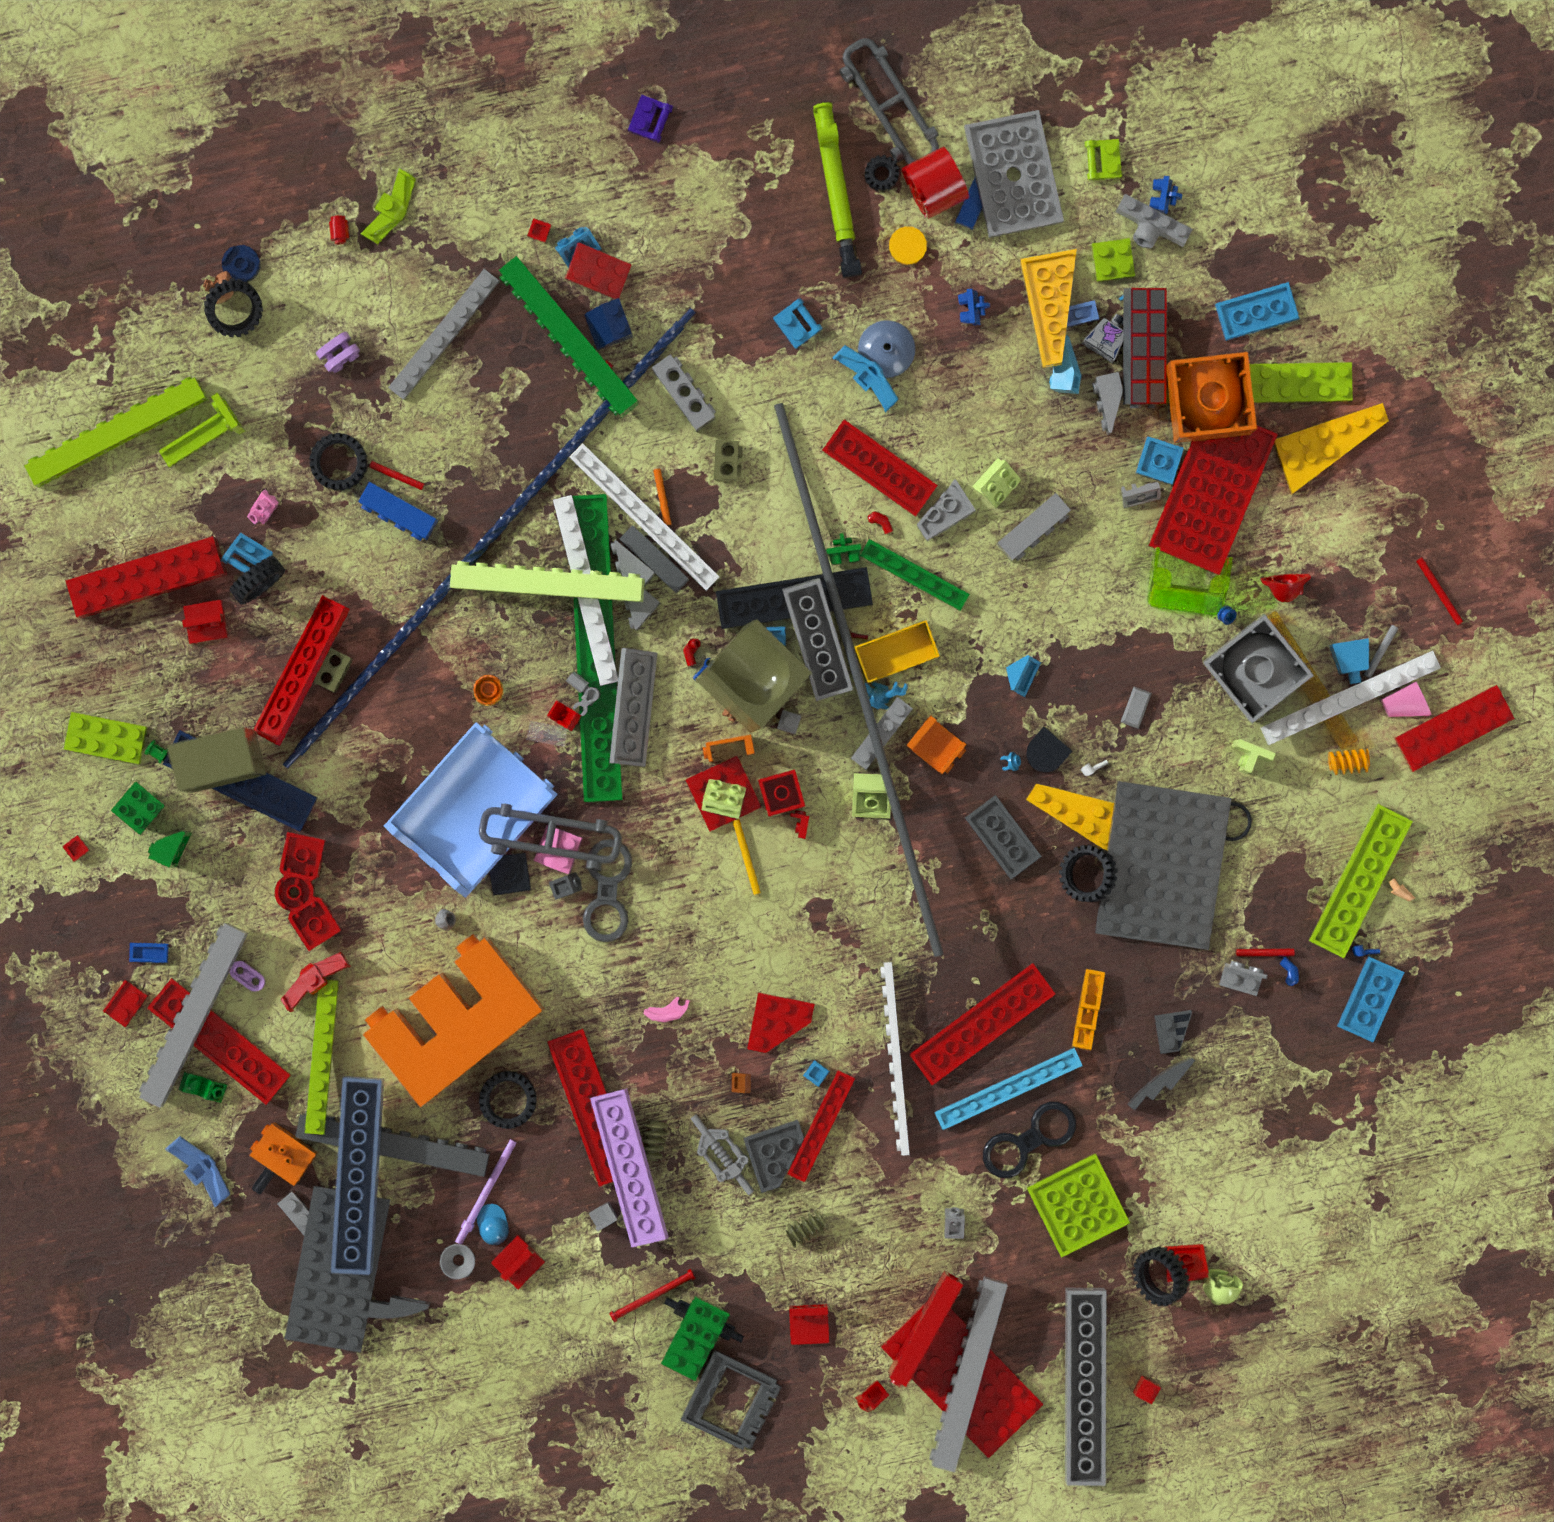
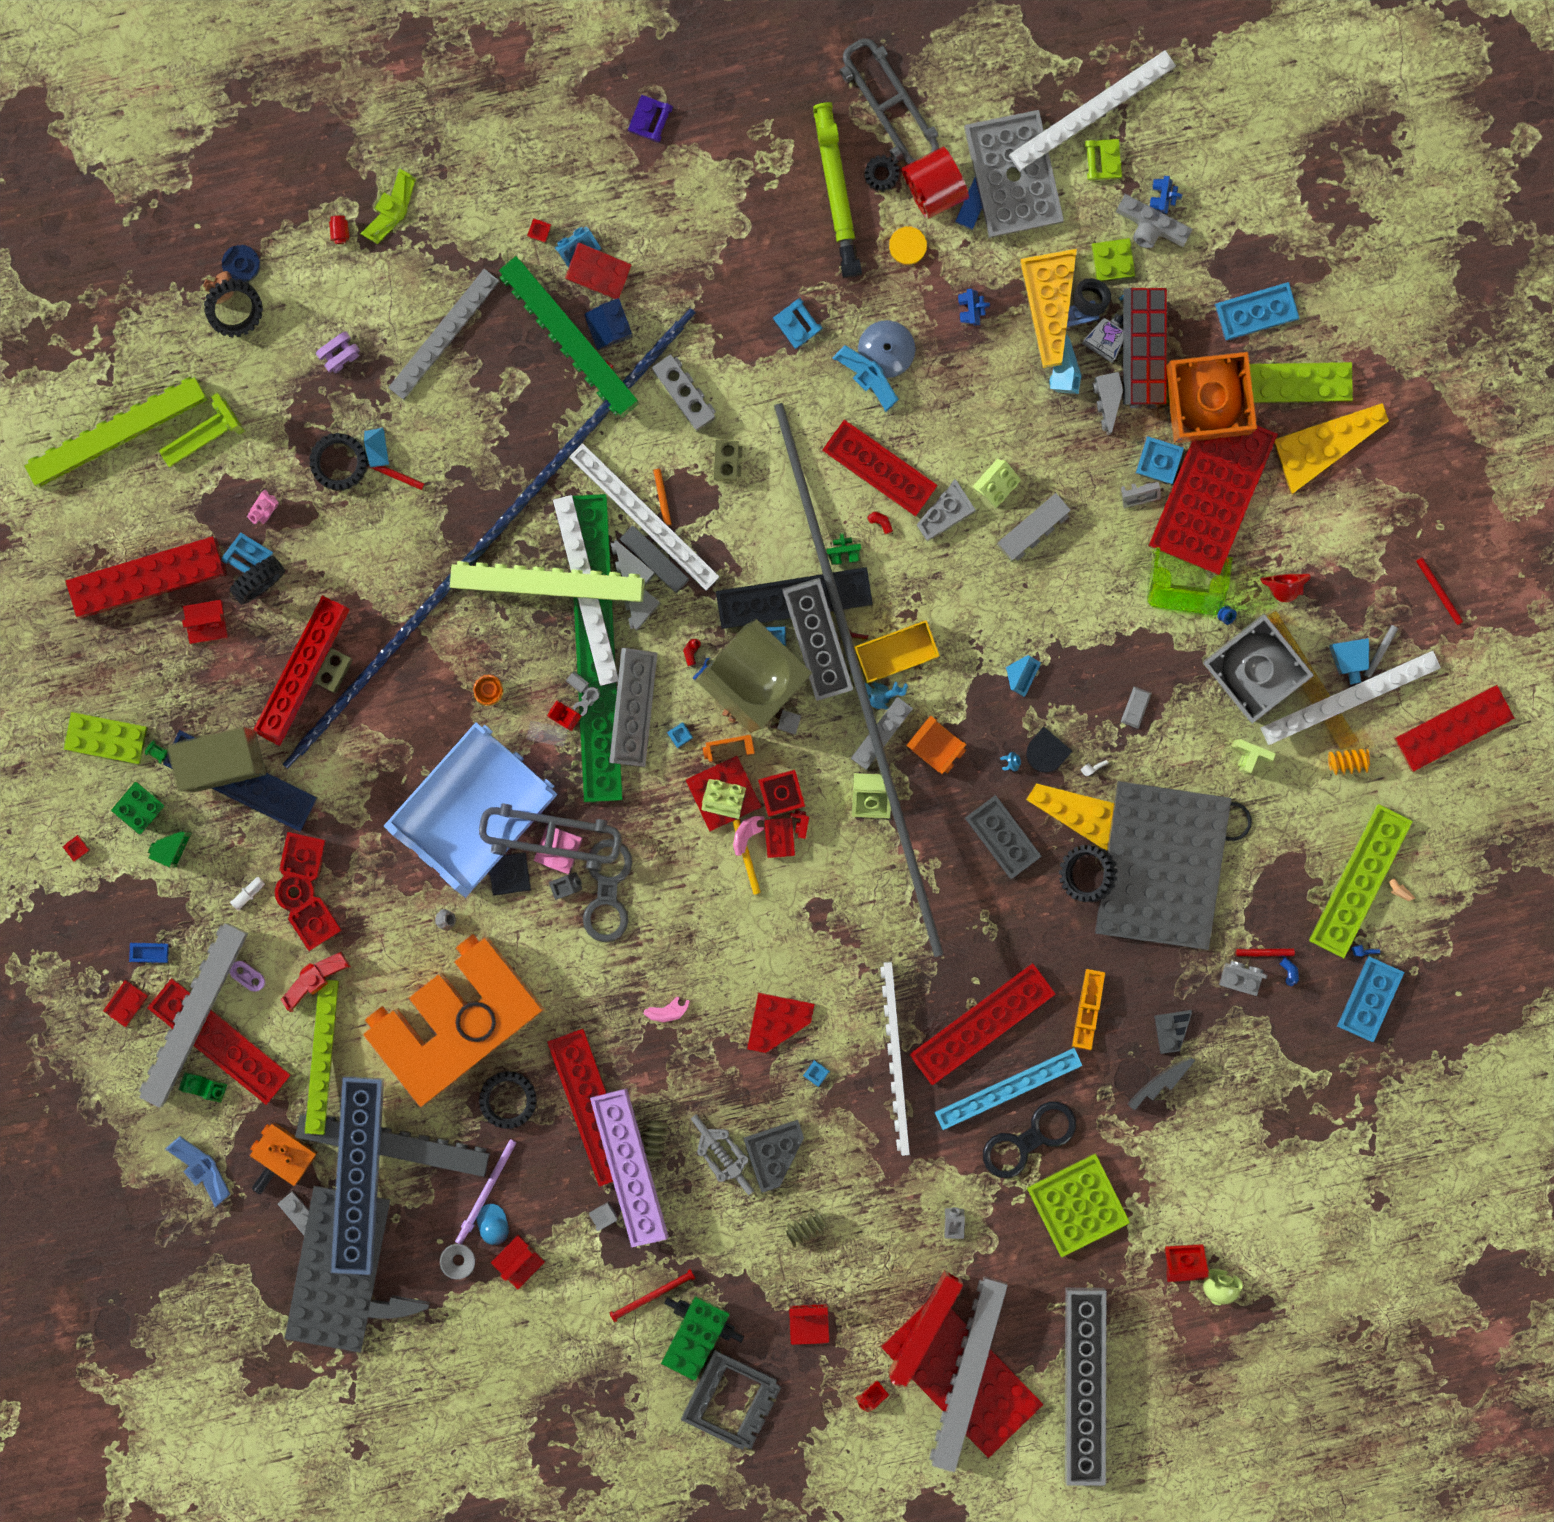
blue brick [358,482,438,541] -> none
dark orange plate [732,1072,751,1093] -> none
red plate [787,1070,855,1183] -> none
green plate [860,539,970,611] -> none
black tyre [1133,1247,1189,1306] -> none
red brick [1133,1375,1161,1405] -> none
bright pink slope [1380,682,1432,717] -> none
none -> white axle [230,877,265,911]
none -> dark azure slope [364,428,389,468]
none -> black piece [456,1002,496,1042]
none -> dark azure tile [667,722,693,749]
none -> bright pink piece [733,816,764,856]
none -> red plate [764,818,795,858]
none -> white plate [1009,51,1176,172]
none -> black tyre [1073,278,1111,316]

